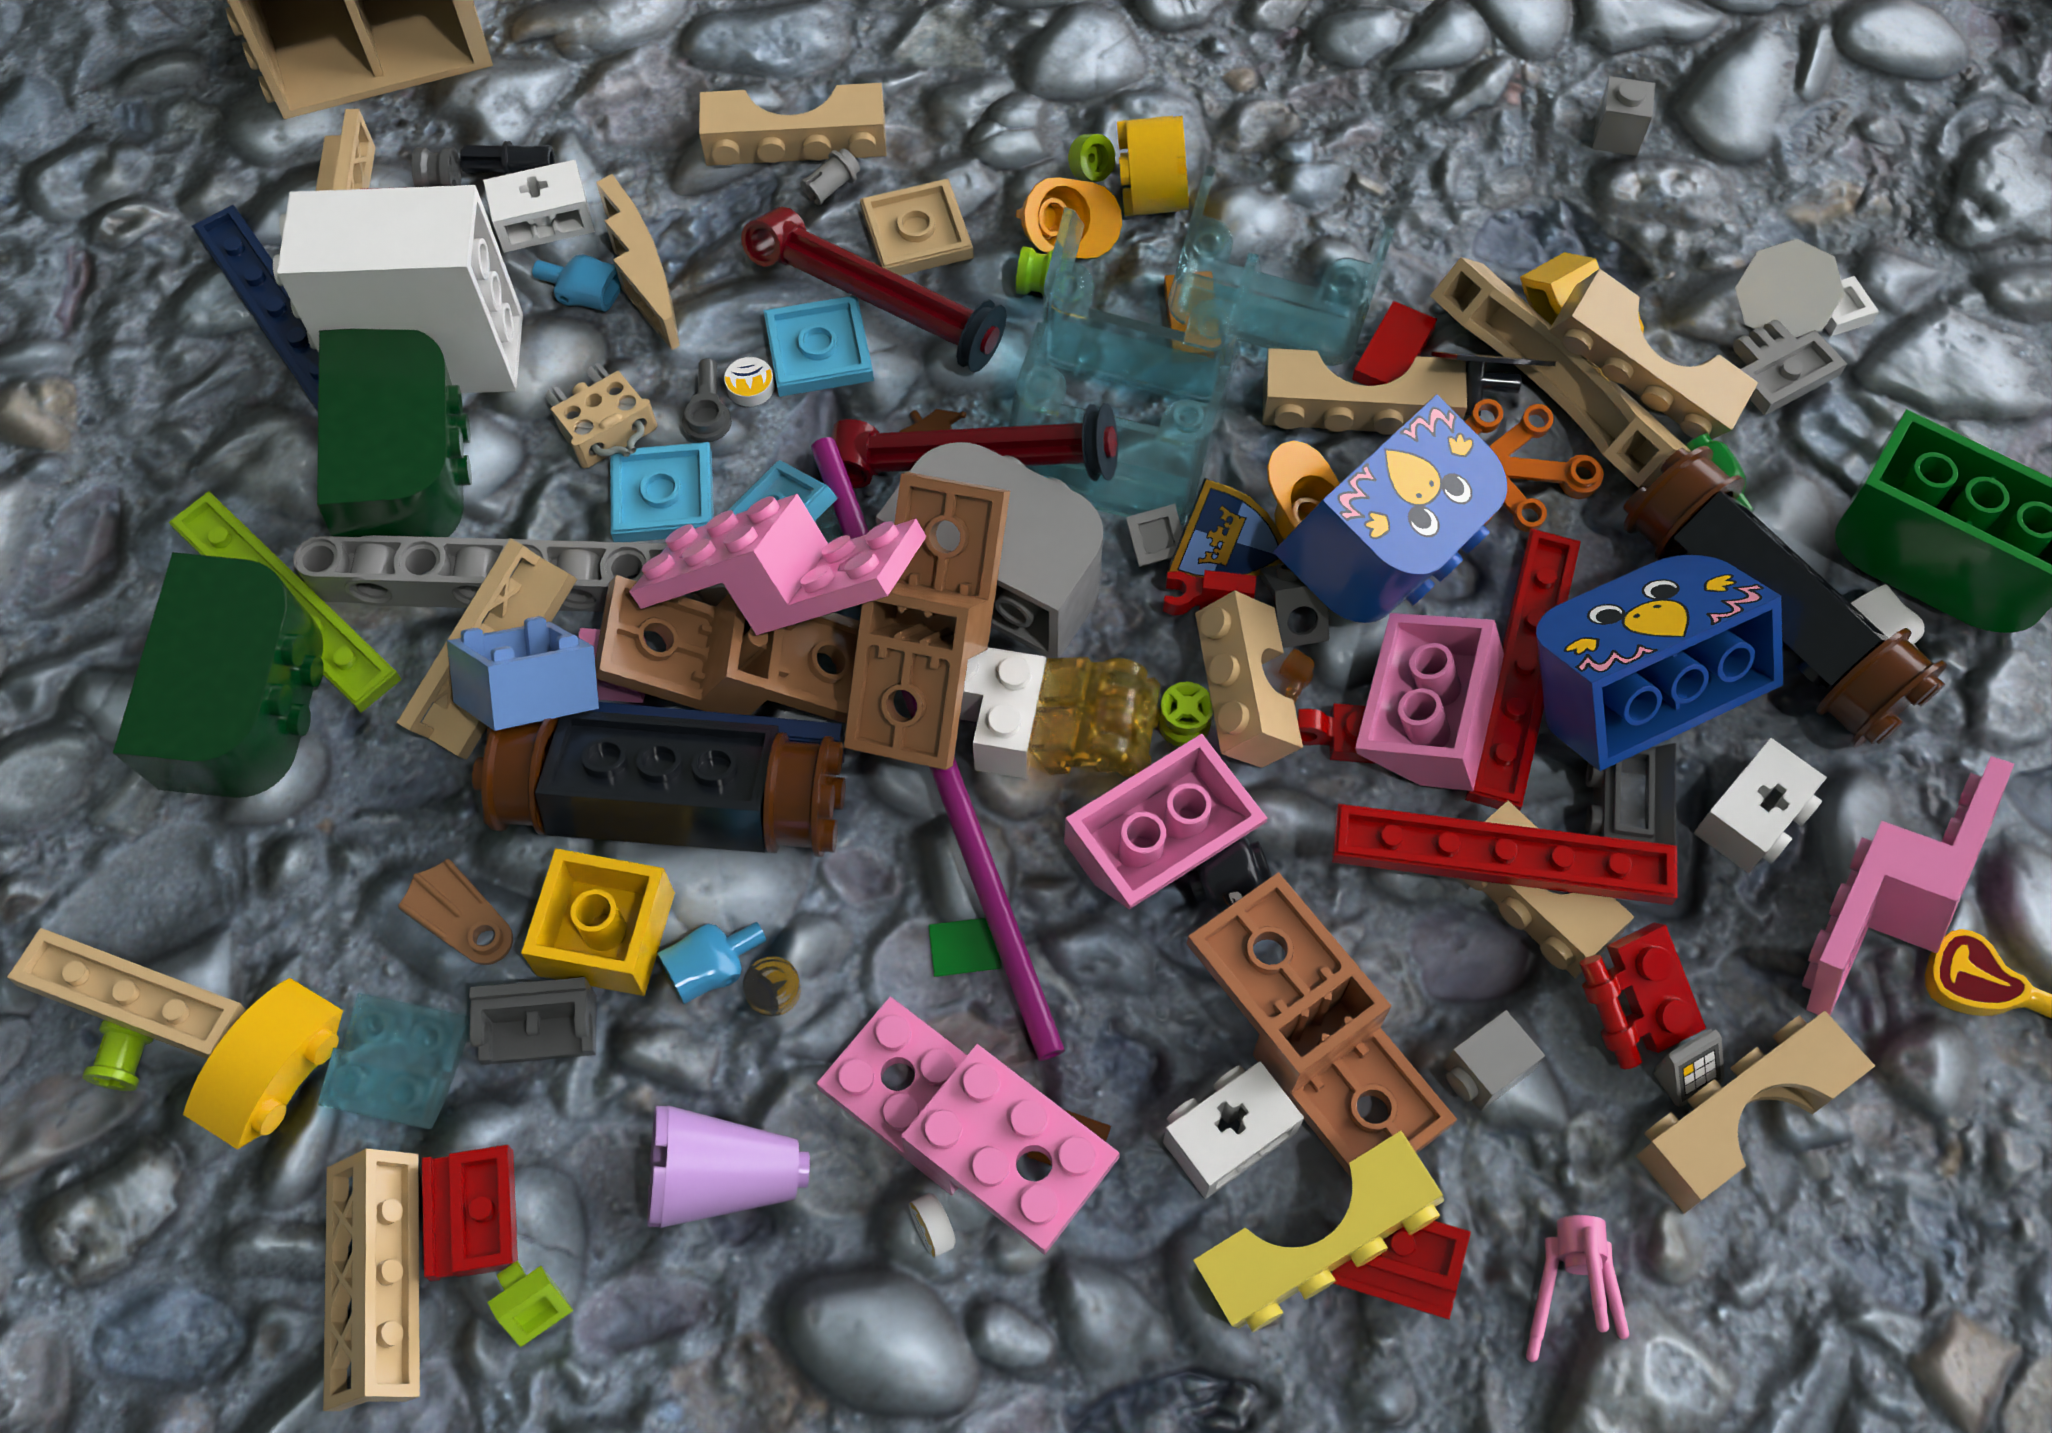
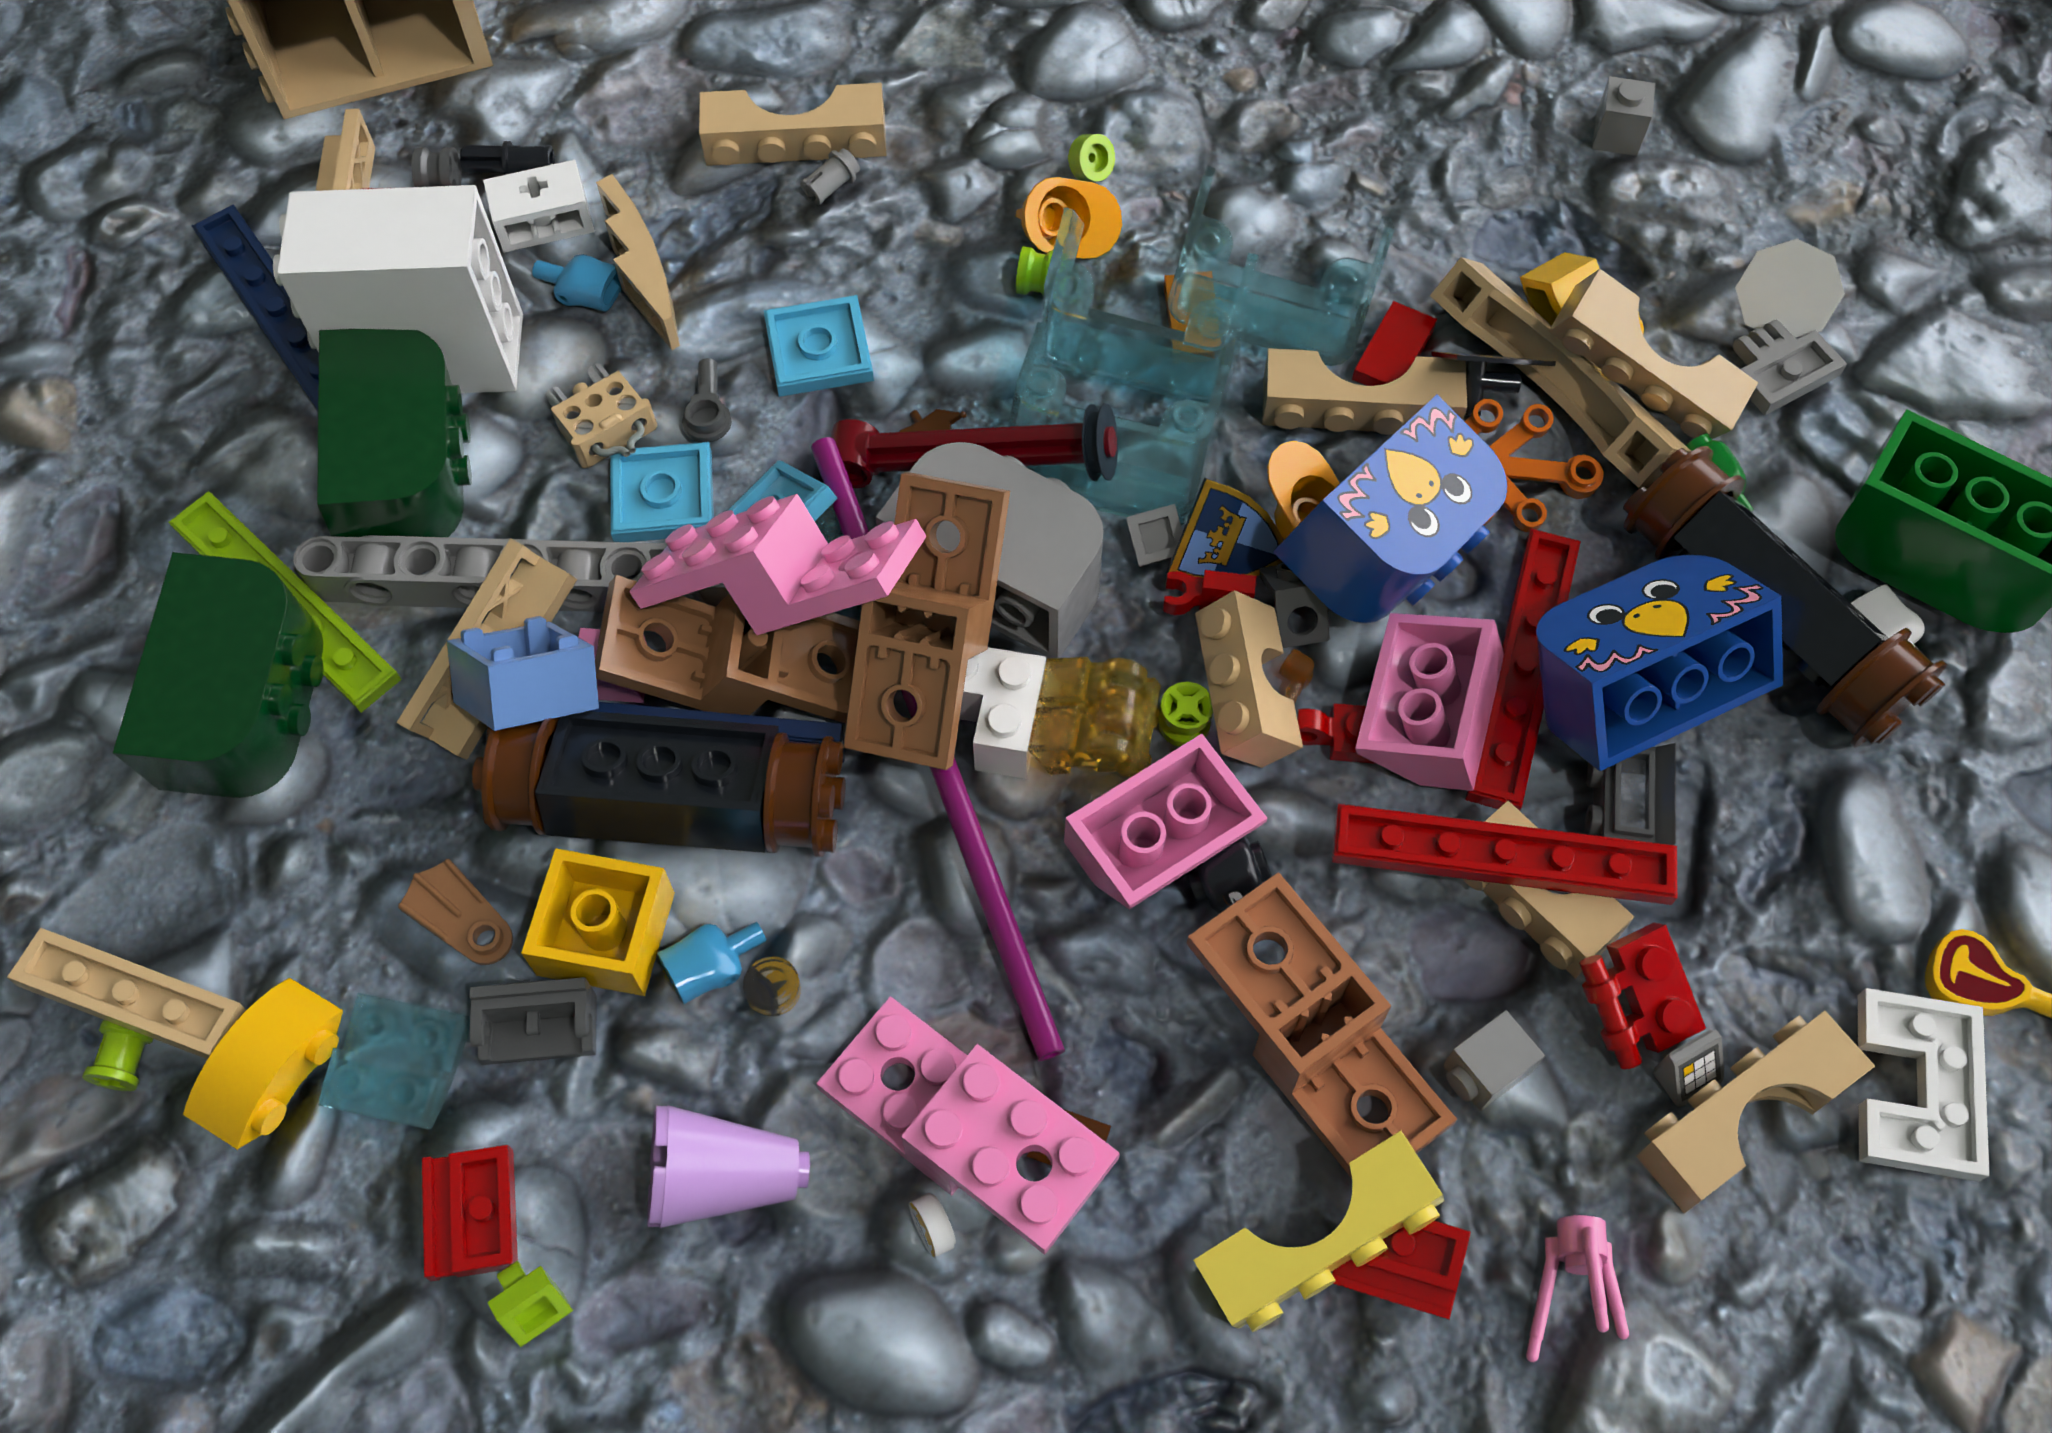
tan fence [323,1148,420,1411] -> none
tile [724,357,775,407] -> none
dark red piece [741,207,1007,373] -> none
tan tile [860,178,974,276] -> none
green sticker [929,918,1001,977] -> none
yellow brick [1117,115,1189,217] -> none
white brick [1163,1061,1304,1199] -> none
white brick [1694,738,1827,874] -> none
bright pink bracket [1802,756,2014,1016] -> none
white tile [1824,276,1879,337] -> none
none -> white plate [1857,988,1989,1182]

